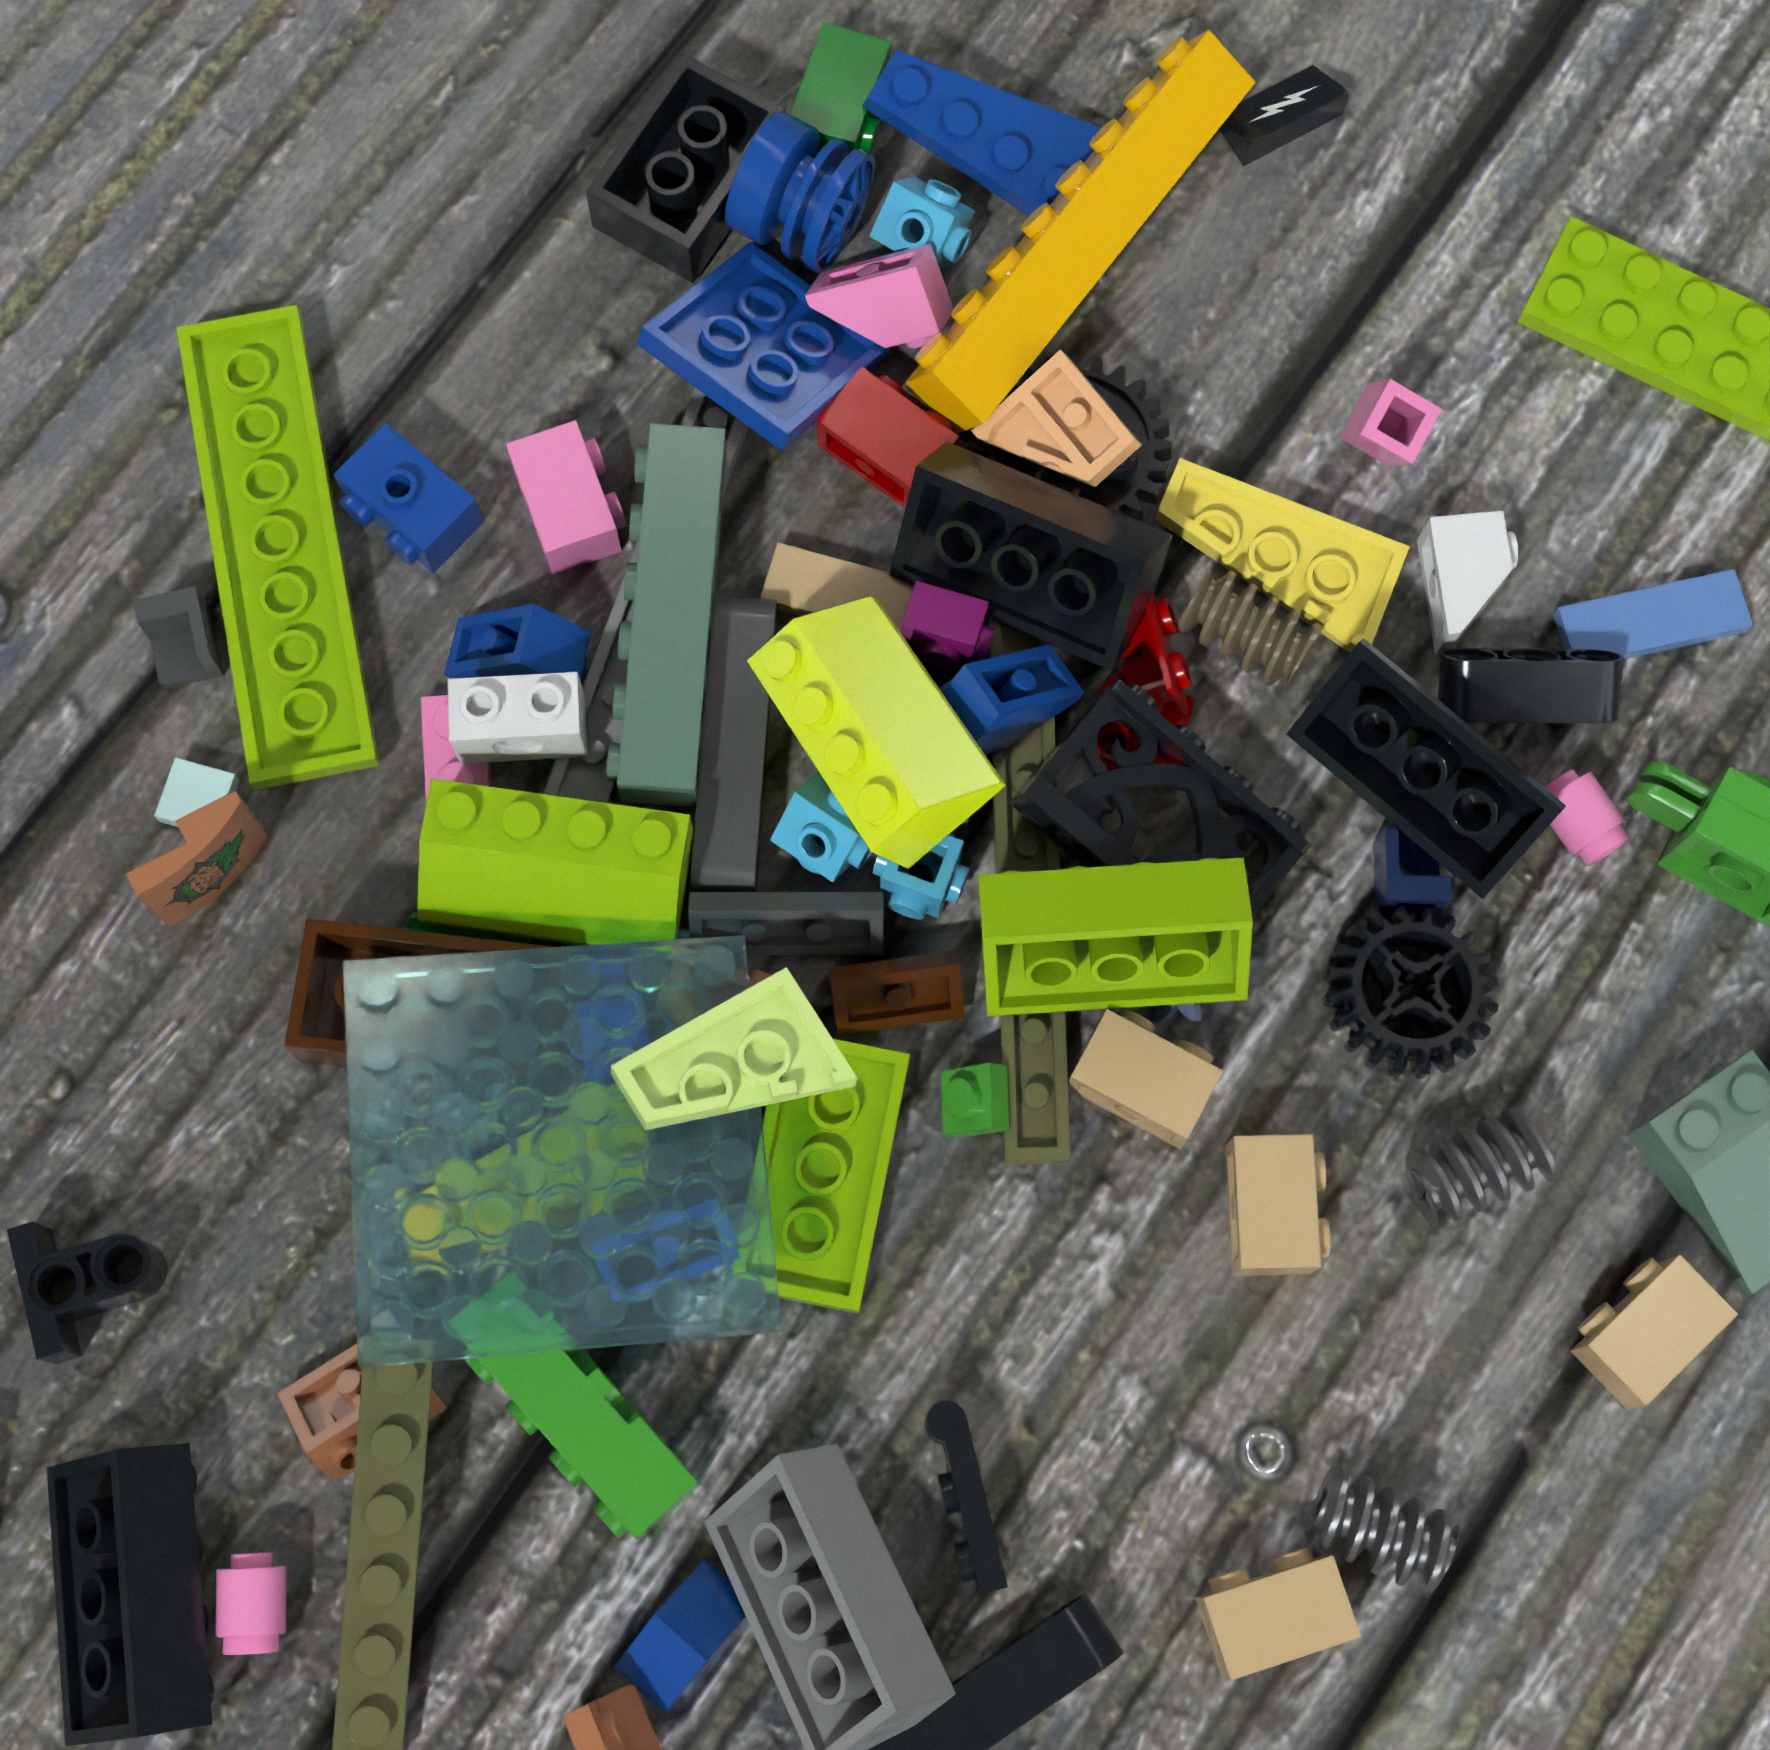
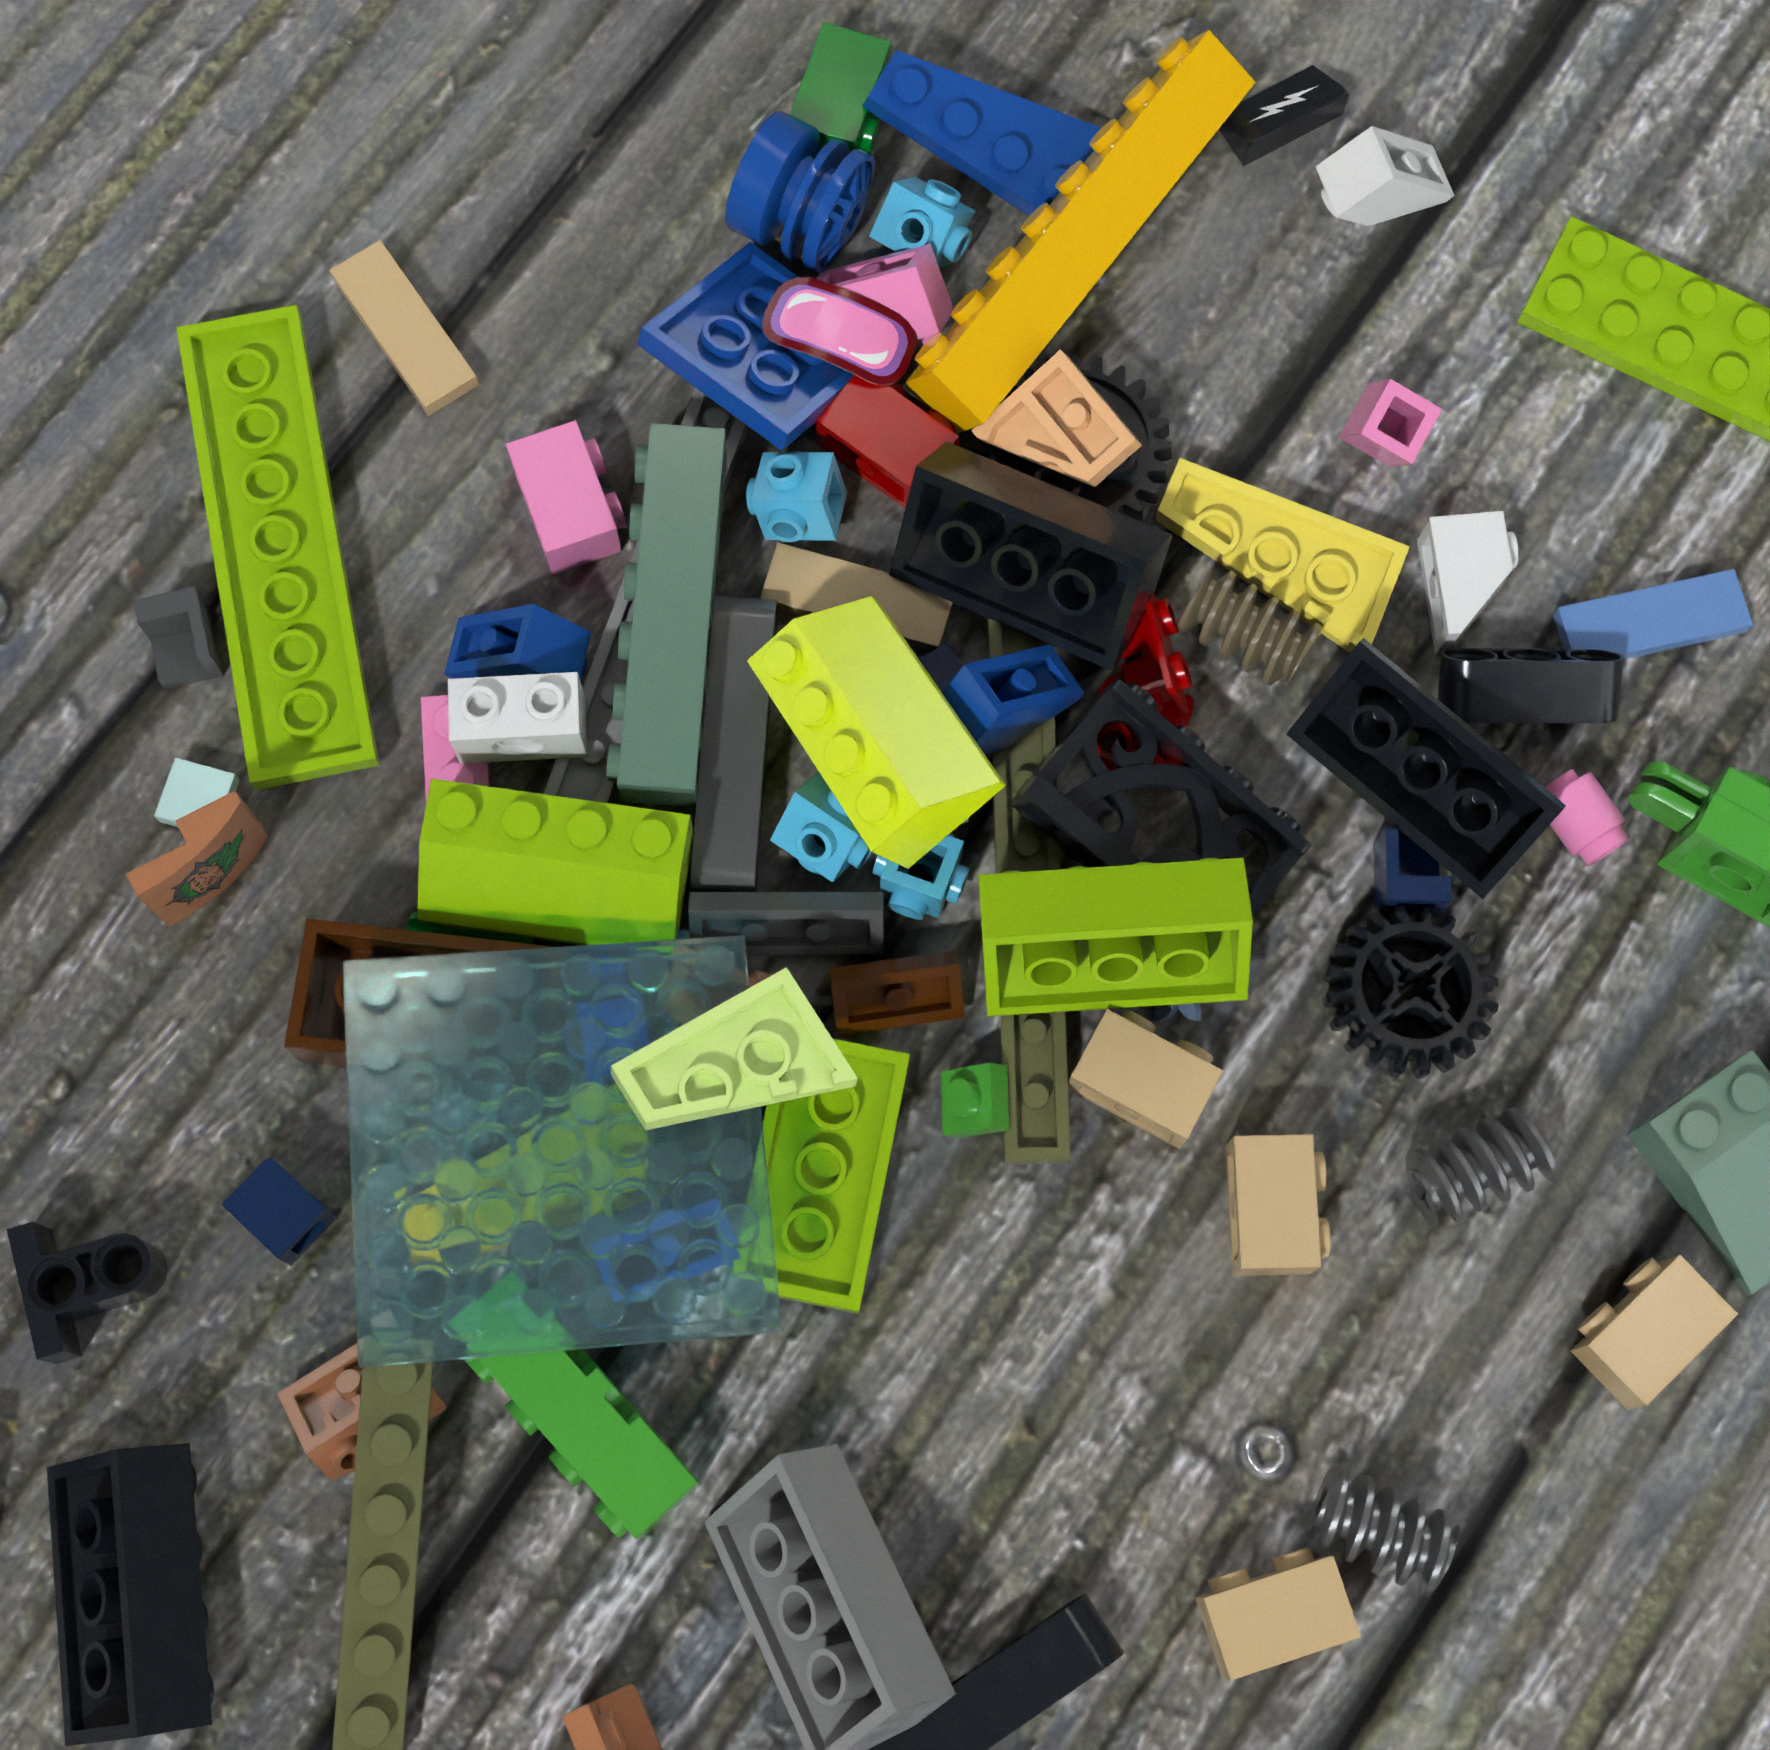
bright pink brick [216,1552,286,1655] -> none
blue brick [333,423,484,574] -> none
black brick [586,53,786,283] -> none
blue slope [614,1559,746,1713] -> none
magenta brick [900,581,995,671] -> none
black plate [925,1401,1008,1594] -> none
none -> dark blue panel [221,1158,338,1266]
none -> tan tile [329,240,479,416]
none -> medium azure brick [746,451,847,542]
none -> sticker [762,277,916,385]
none -> white slope [1315,126,1455,226]

